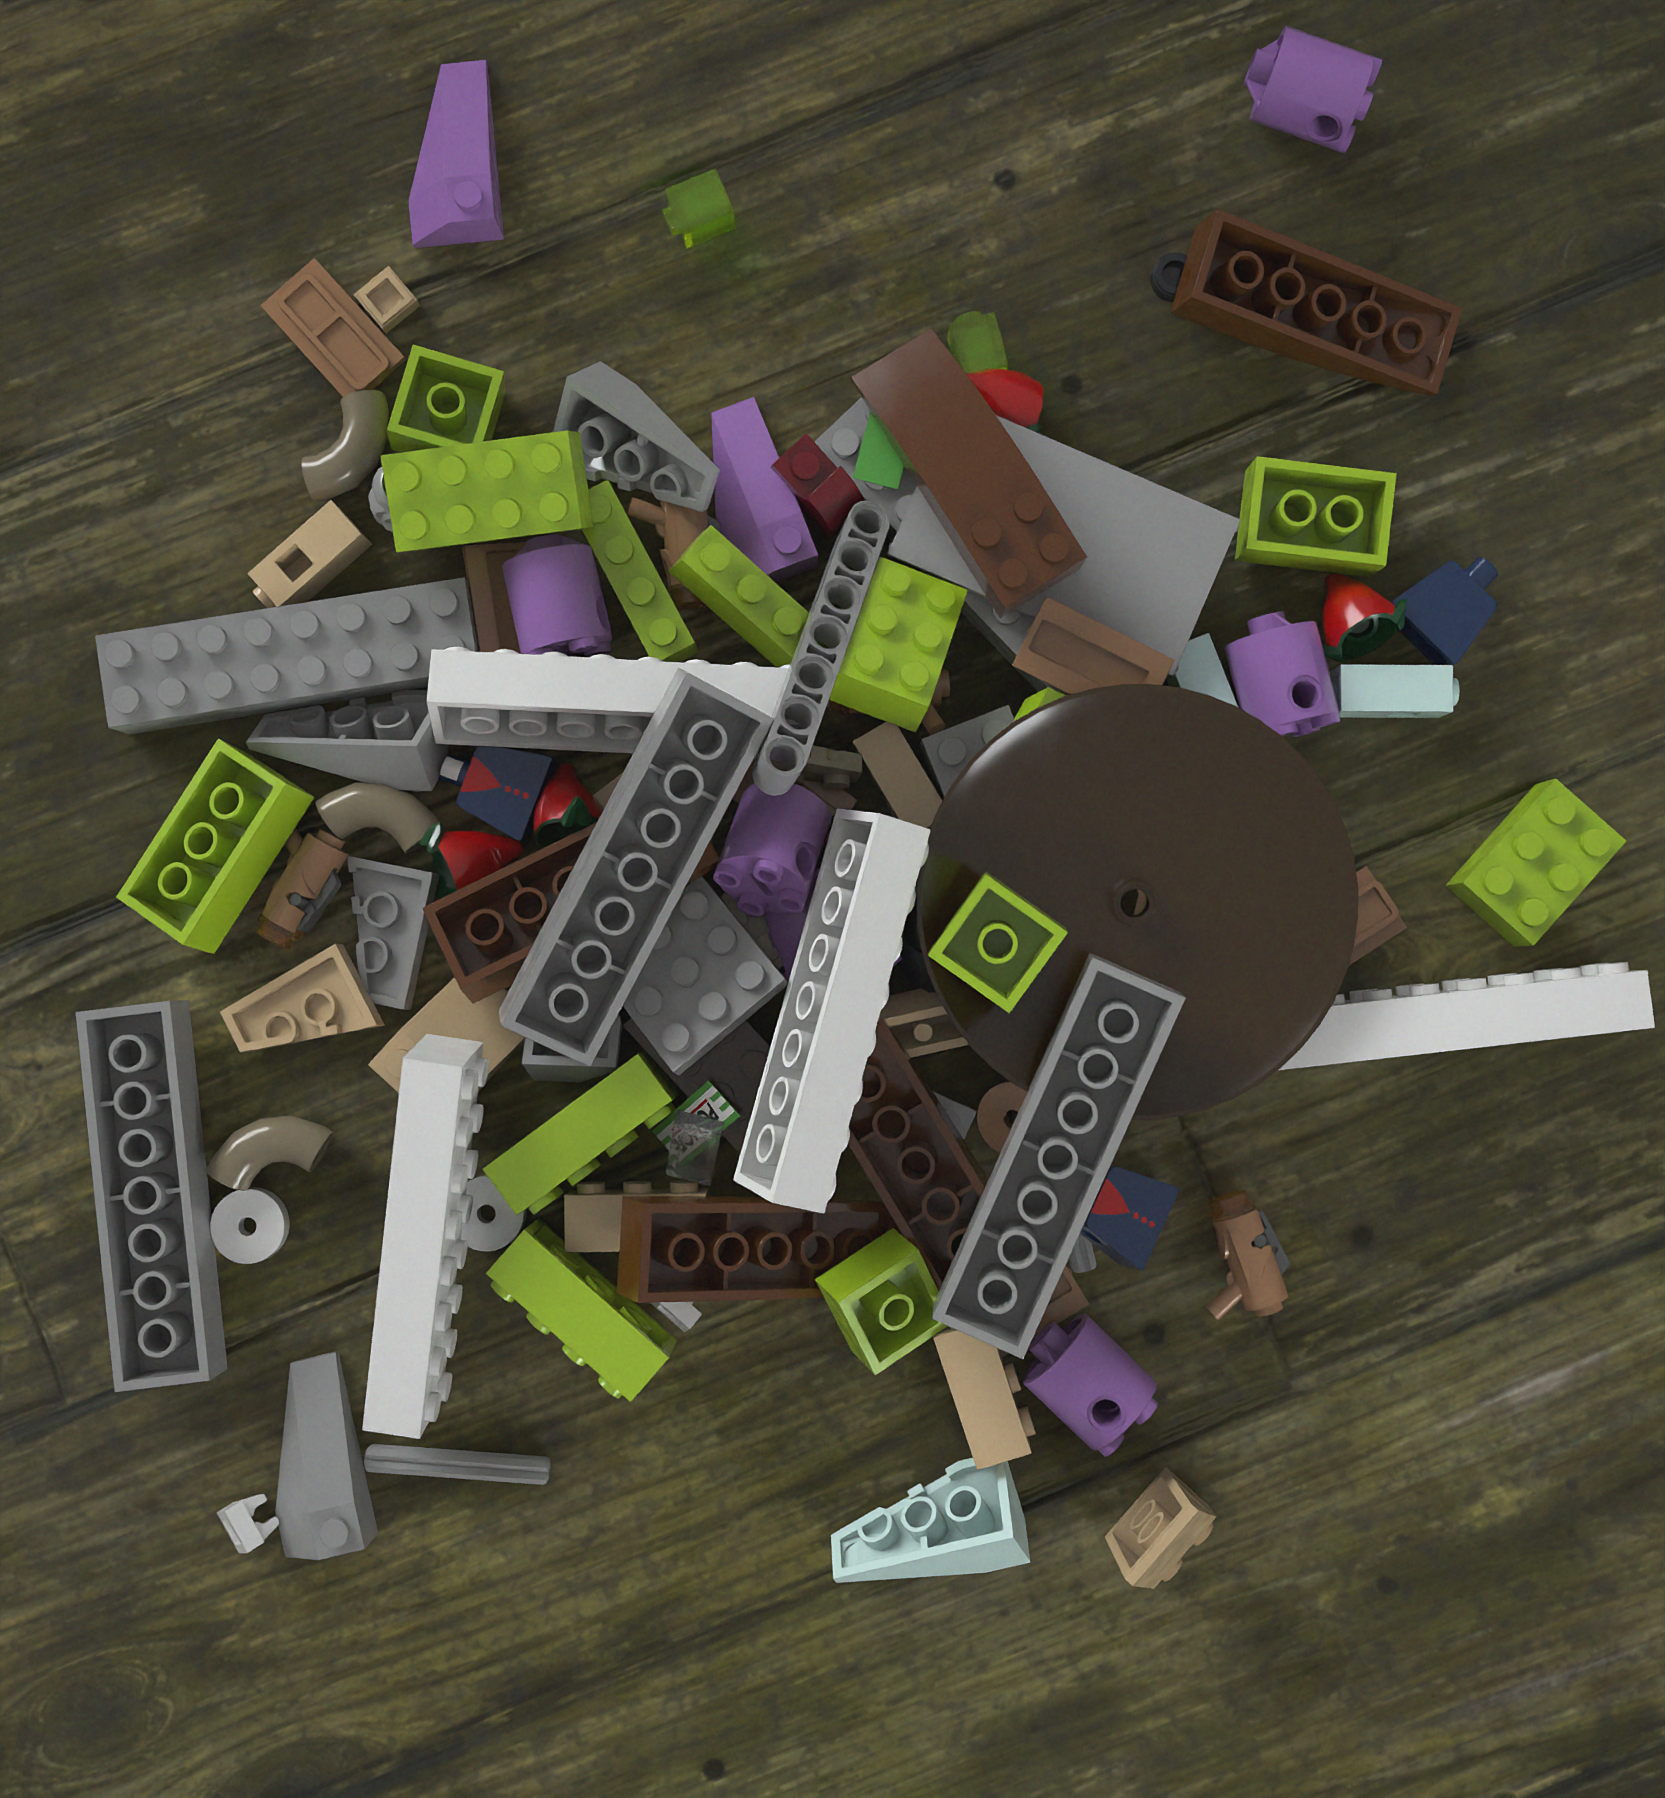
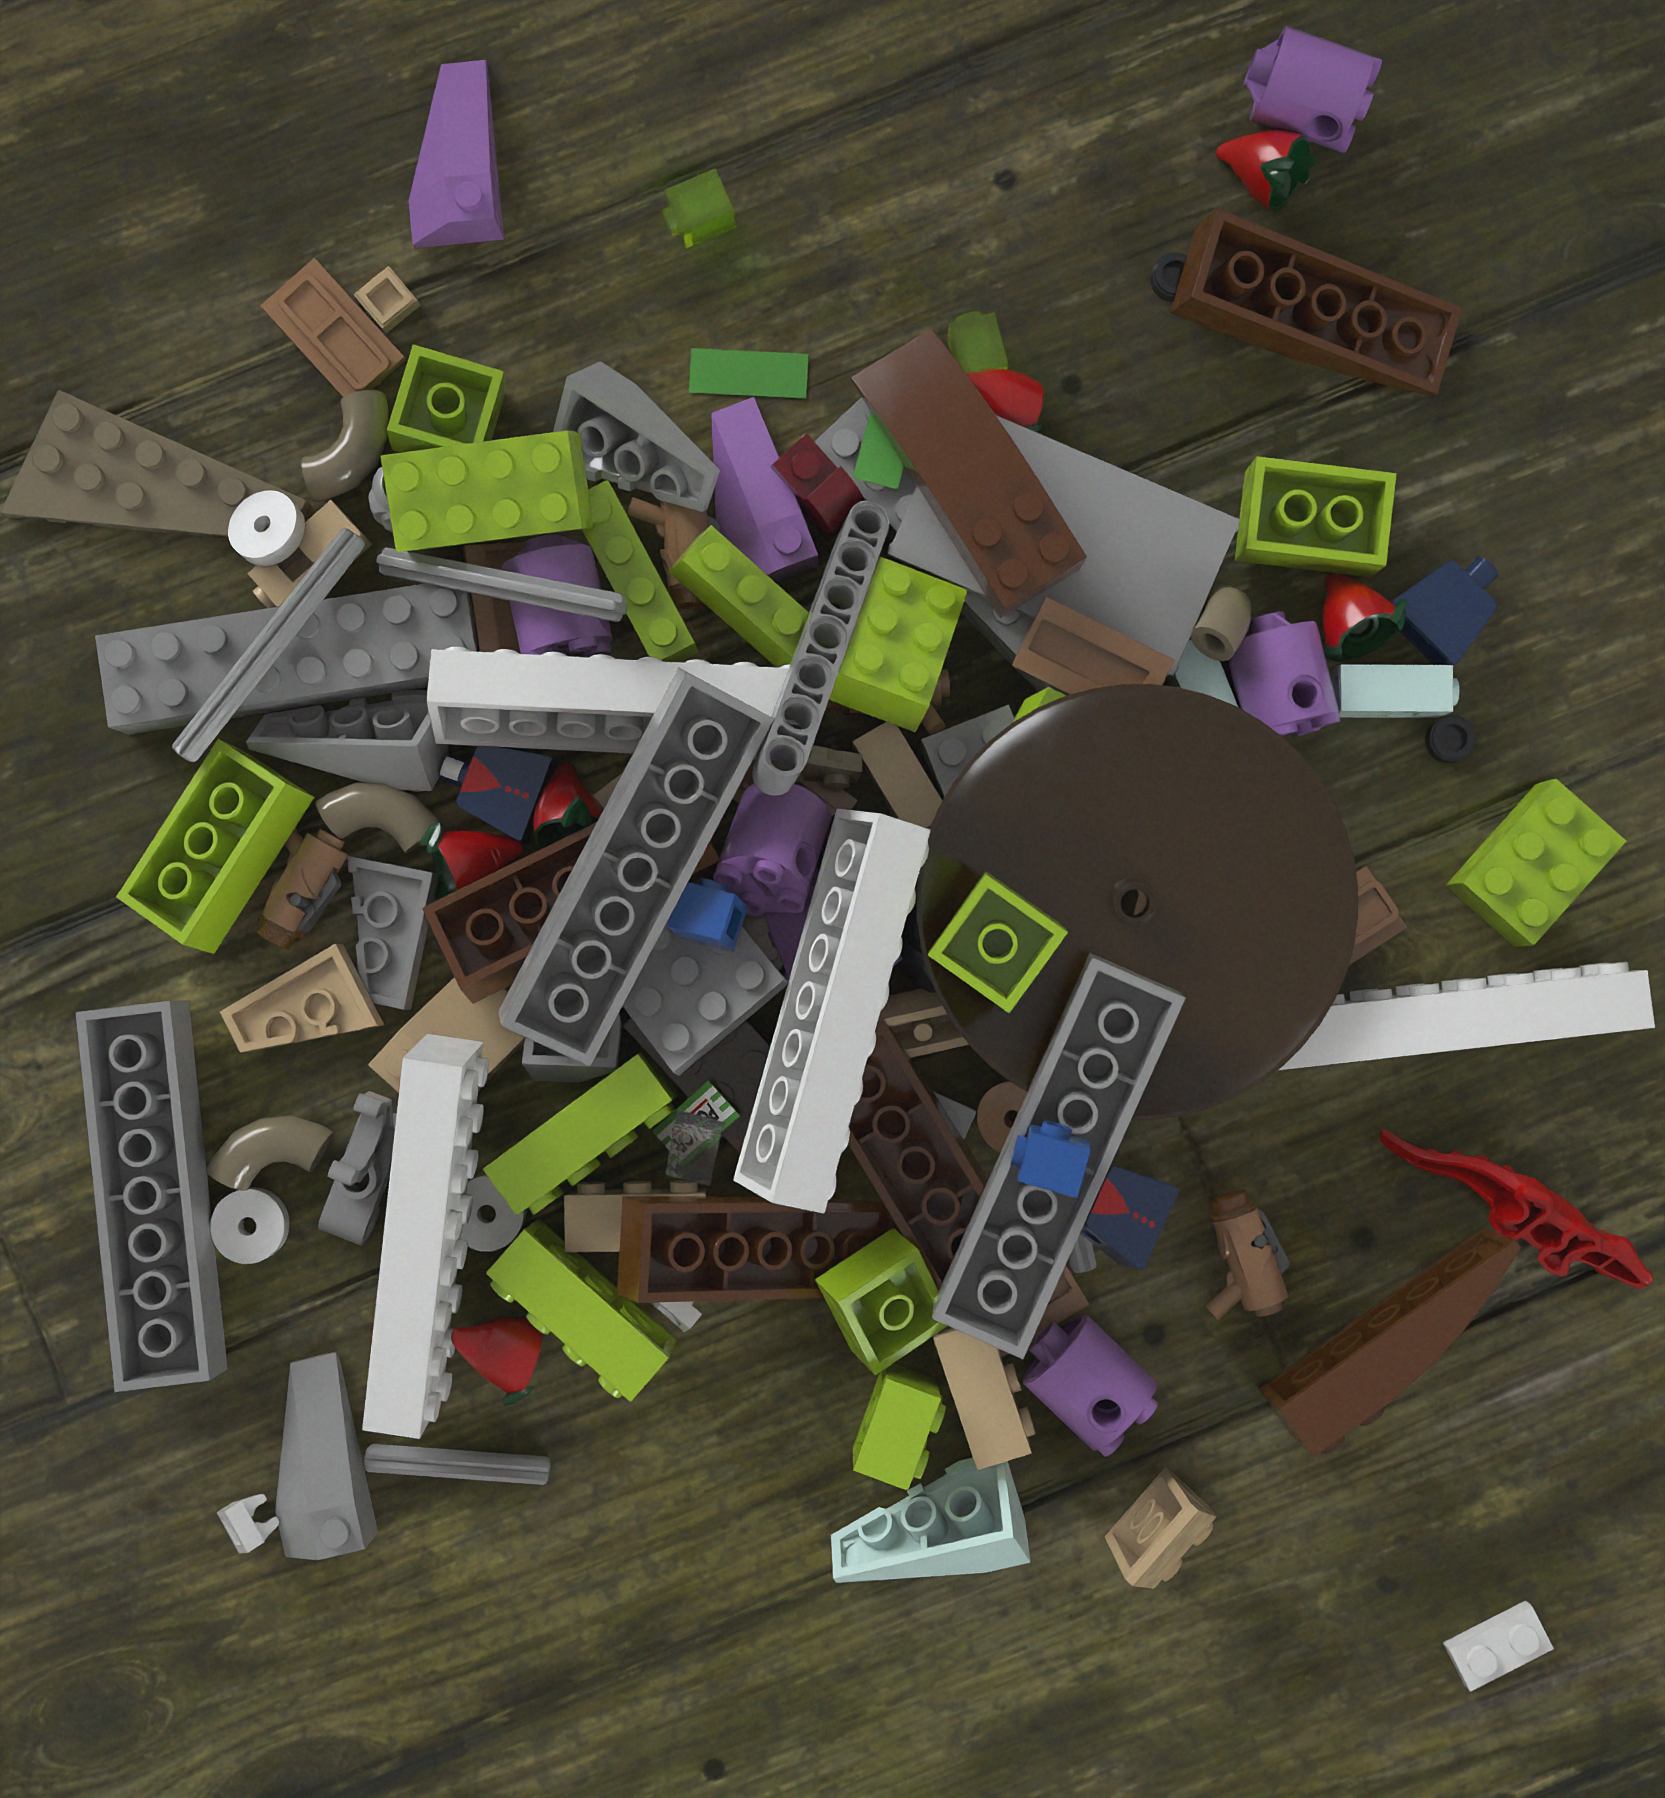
none -> dark tan wing [0,390,311,538]
none -> light grey axle [172,528,365,762]
none -> white piece [228,490,305,566]
none -> light grey piece [318,1091,397,1246]
none -> light grey axle [376,548,627,622]
none -> red hat [451,1310,543,1406]
none -> blue brick [667,879,748,952]
none -> bright green sticker [689,348,809,399]
none -> lime brick [853,1363,946,1491]
none -> blue brick [1010,1121,1091,1198]
none -> dark tan cylinder [1191,584,1252,661]
none -> hat [1216,130,1318,211]
none -> reddish brown slope [1259,1228,1521,1457]
none -> red animal [1380,1130,1654,1289]
none -> black tile [1425,715,1476,763]
none -> white plate [1443,1600,1554,1692]

